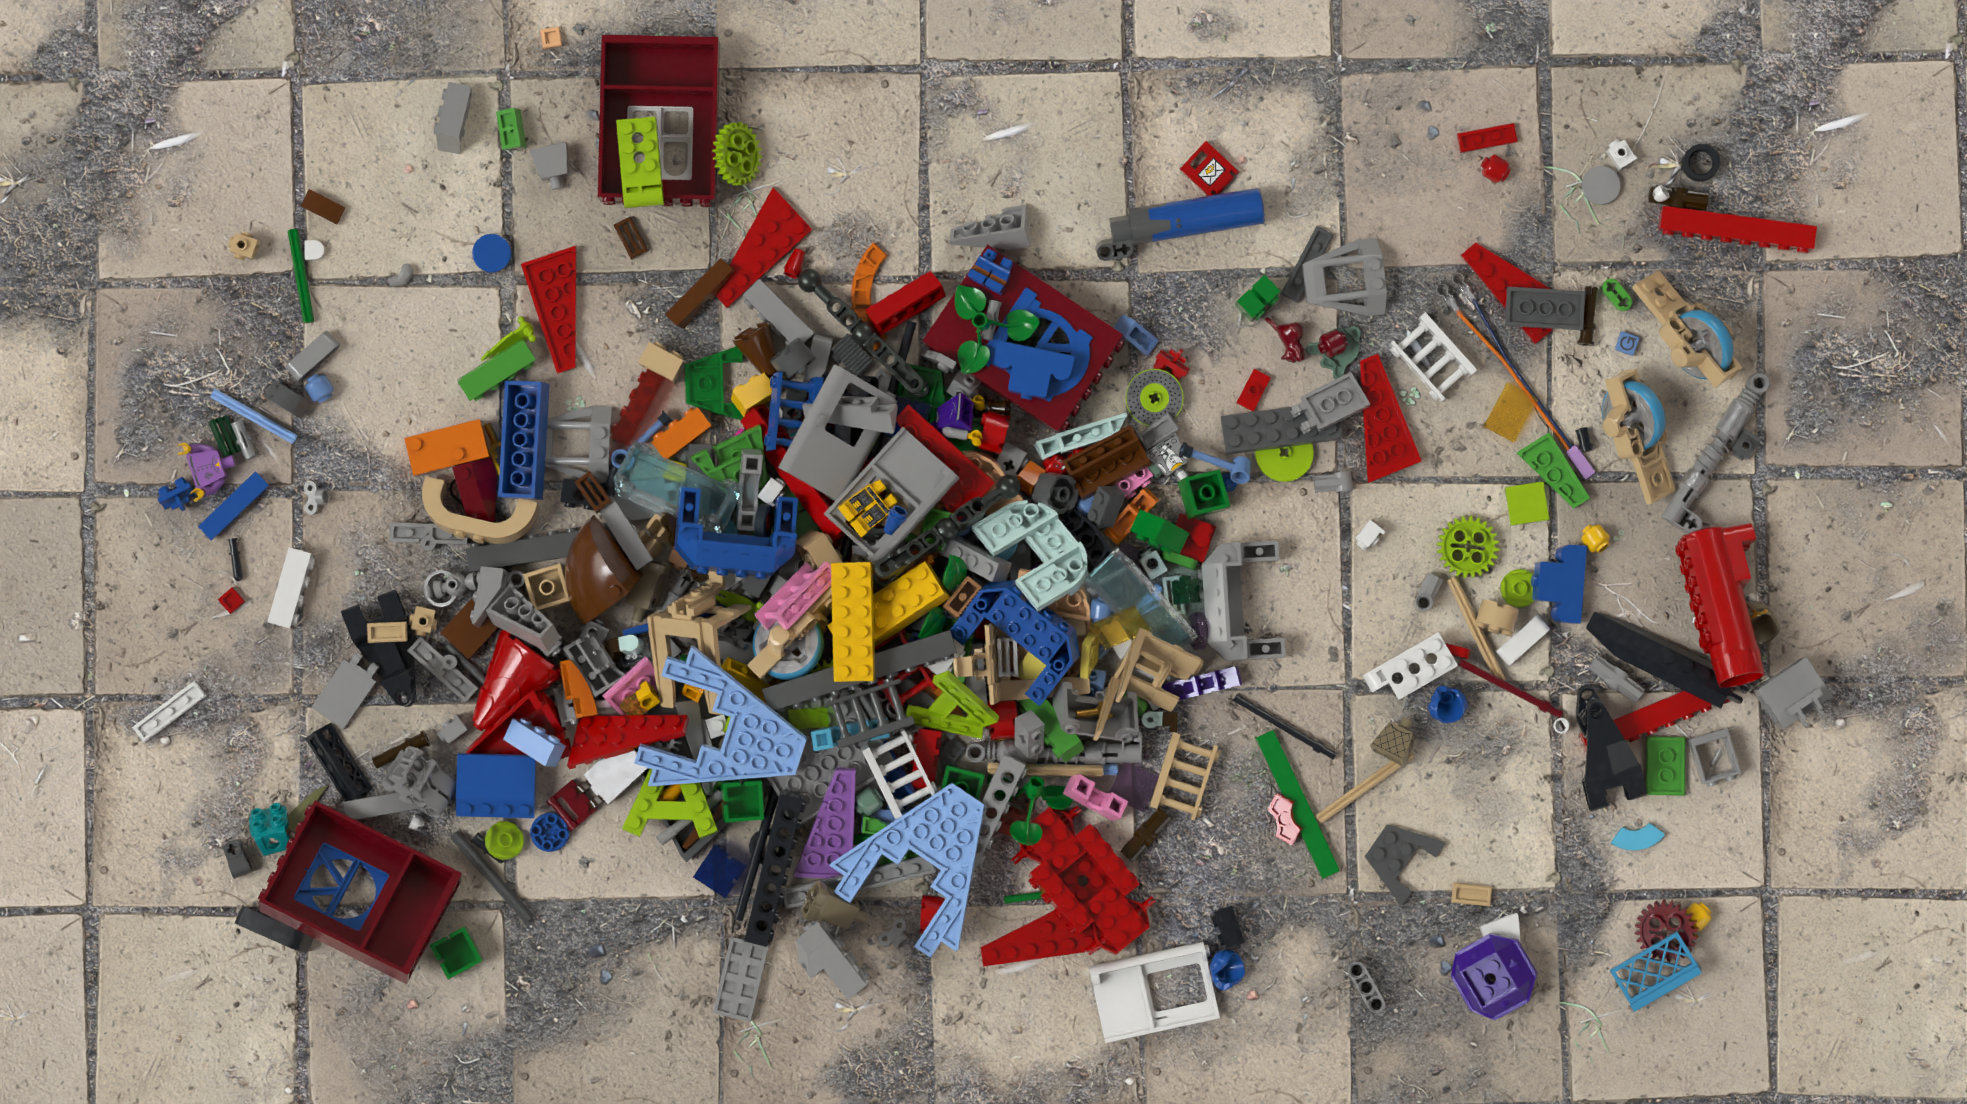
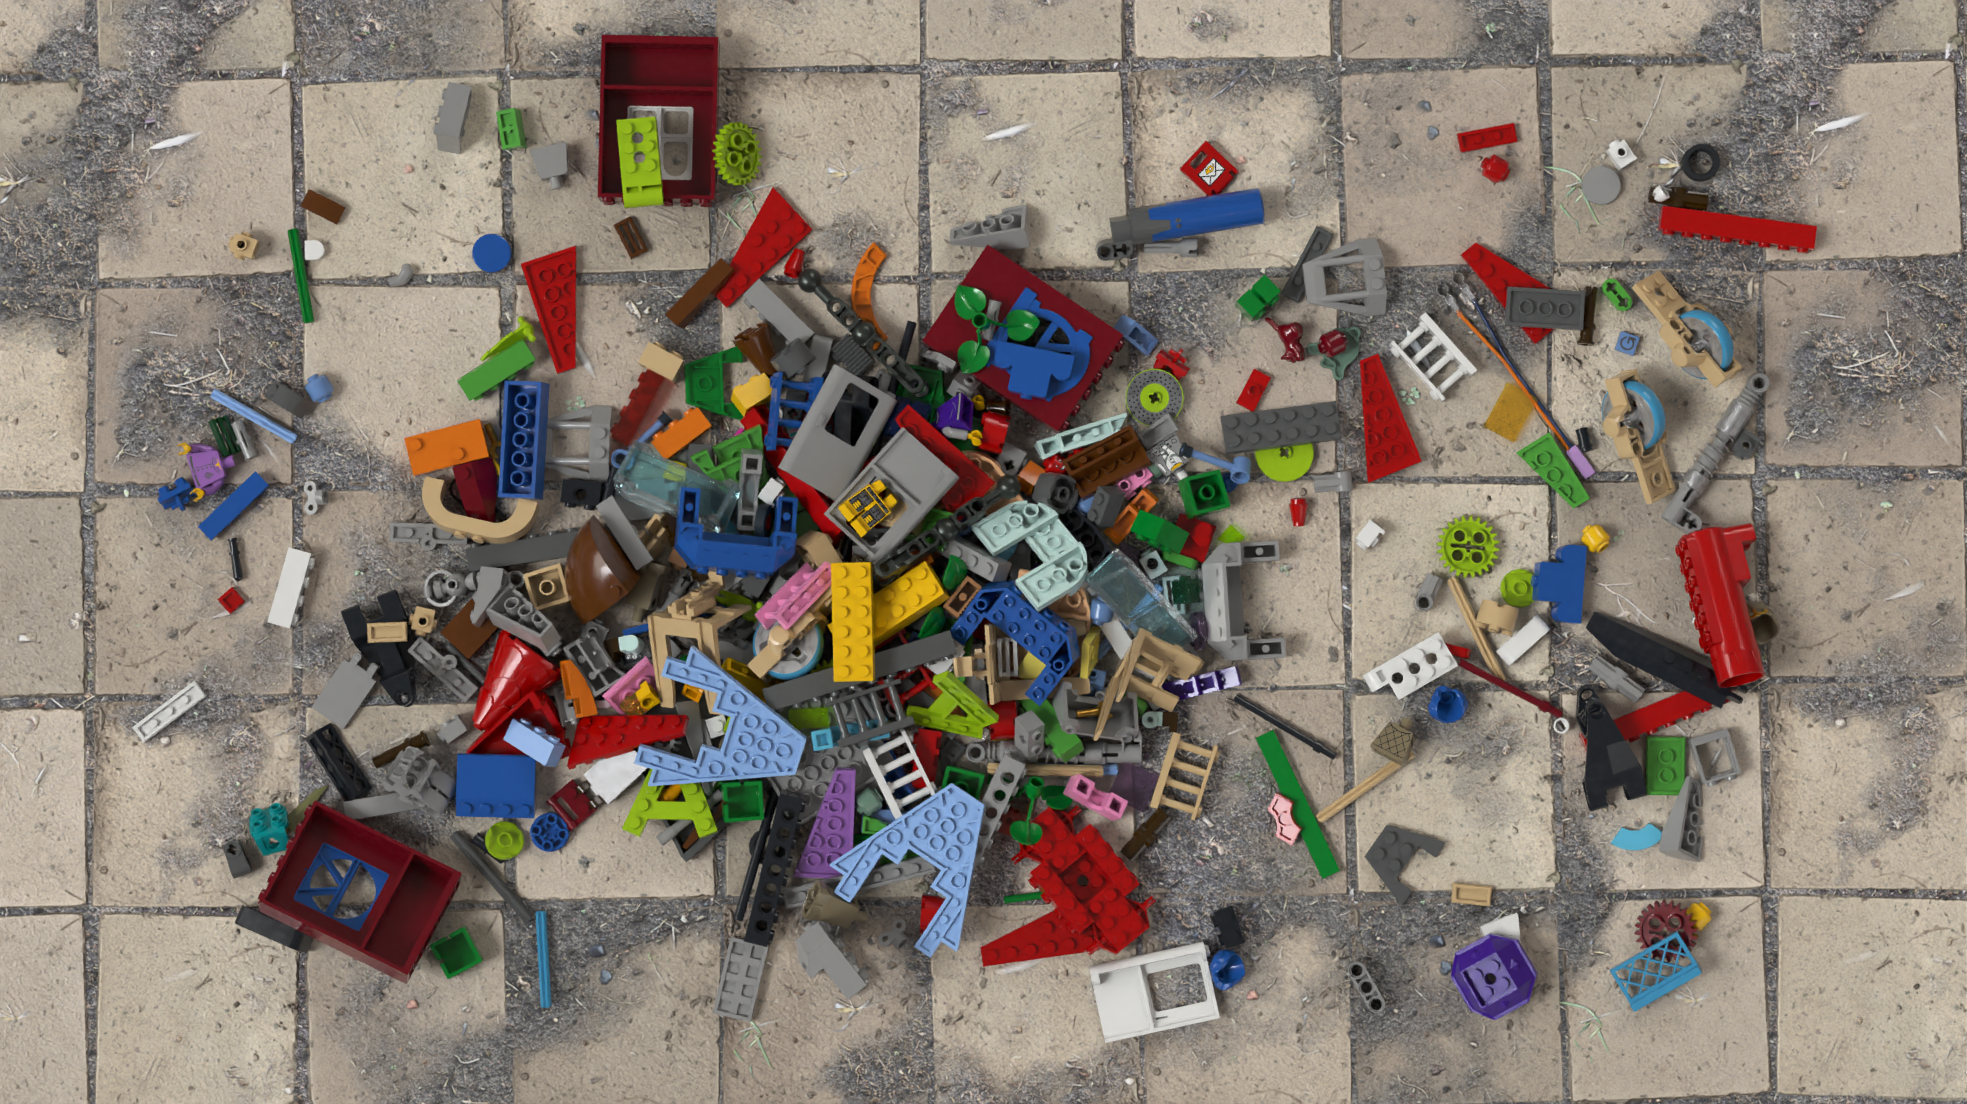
light grey beam [285,331,340,382] -> none
white hinge [408,814,424,831] -> none
light nougat tile [540,27,562,50] -> none
reddish brown tile [574,471,613,514] -> none
clear blue piece [693,844,748,899] -> none
light grey wedge [802,396,898,434] -> none
red brick [865,271,946,336] -> none
blue cone [884,505,907,535] -> none
blue hips [967,249,1013,295] -> none
clear yellow piece [1089,605,1151,650] -> none
light grey tile [1290,372,1370,434] -> none
lime tile [1504,482,1549,526] -> none
light grey piece [1752,657,1832,729] -> none
none -> dark azure axle [535,911,551,1008]
none -> light grey piece [1144,238,1198,257]
none -> clear neon green tile [1217,524,1245,543]
none -> red cone [1289,498,1308,526]
none -> light grey wedge [1659,776,1703,862]

